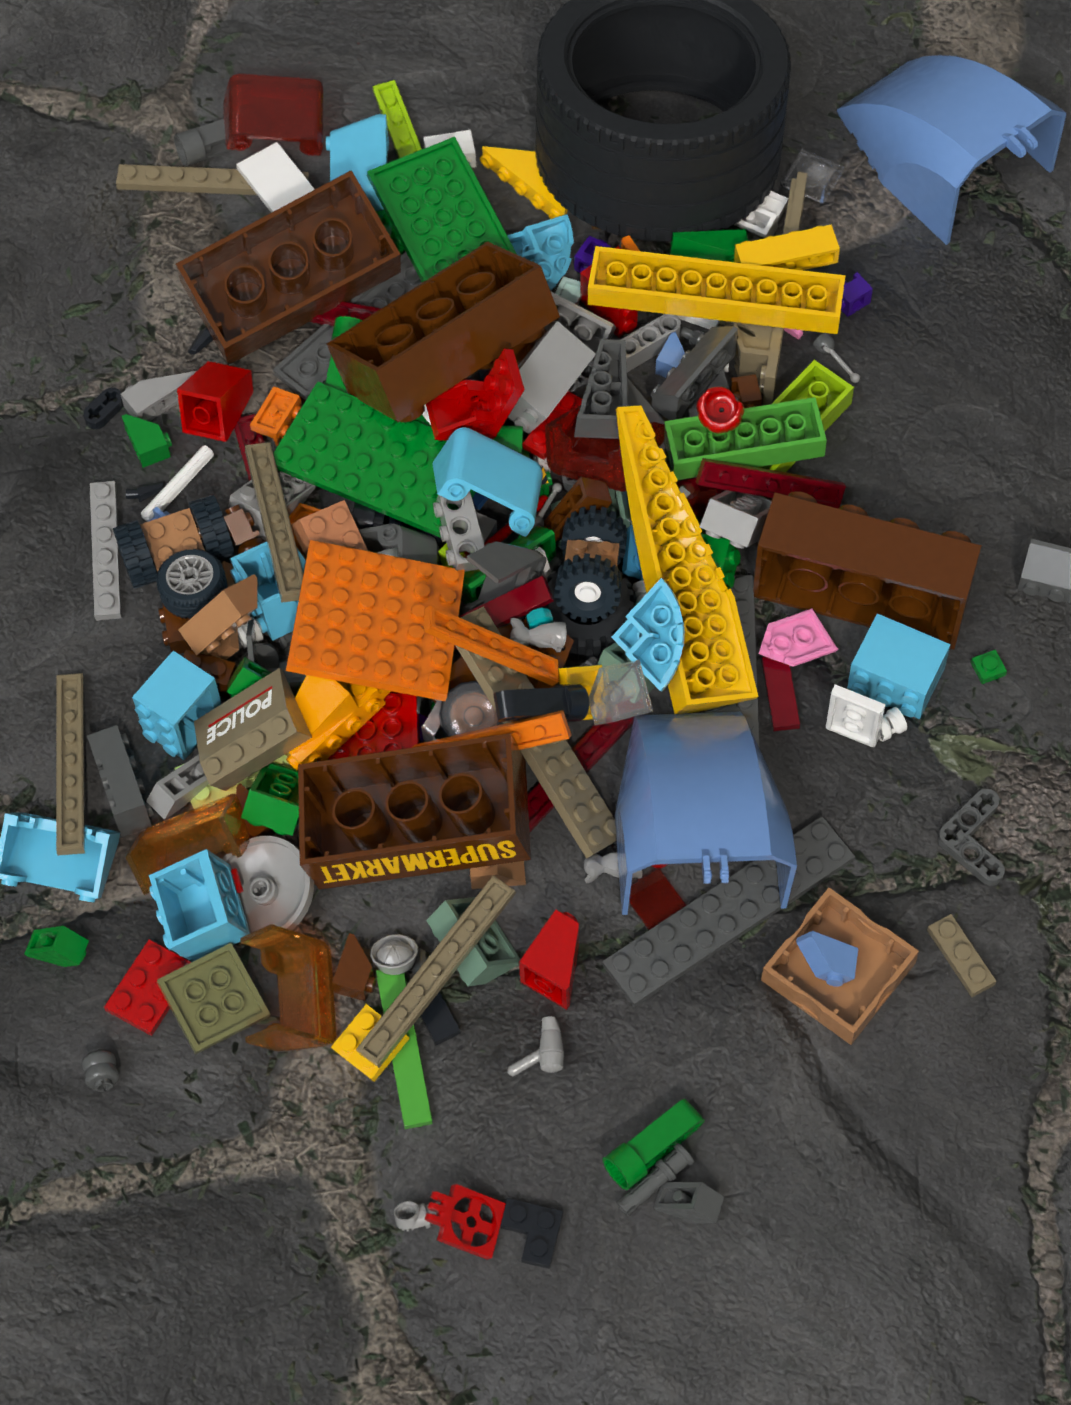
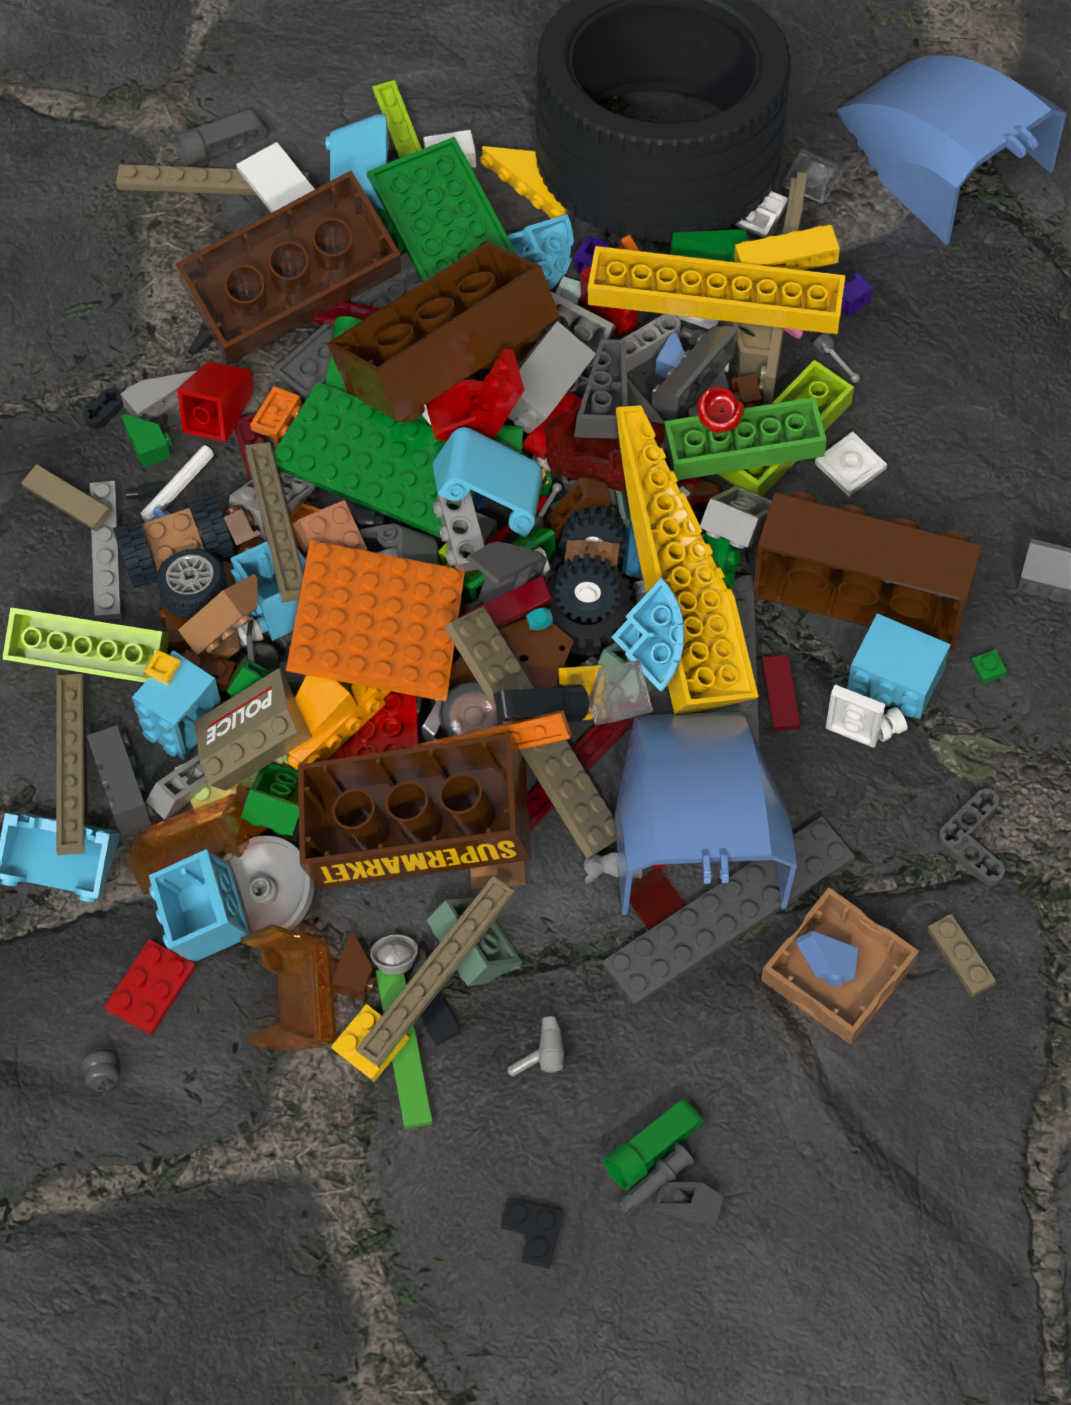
green slope [24,926,89,967] -> none
olive plate [157,943,270,1055] -> none
clear red windscreen [223,74,324,156] -> none
red piece [231,868,243,893] -> none
light grey connector [394,1201,440,1231] -> none
orange tile [424,605,559,686] -> none
red piece [424,1184,506,1260] -> none
light grey animal [510,618,567,652] -> none
red slope [519,909,579,1010] -> none
dark red tile [695,458,846,509] -> none
bright pink tile [758,609,838,667] -> none
none -> lime brick [2,608,170,683]
none -> dark tan tile [21,464,111,531]
none -> yellow tile [144,650,182,686]
none -> white tile [815,431,887,497]

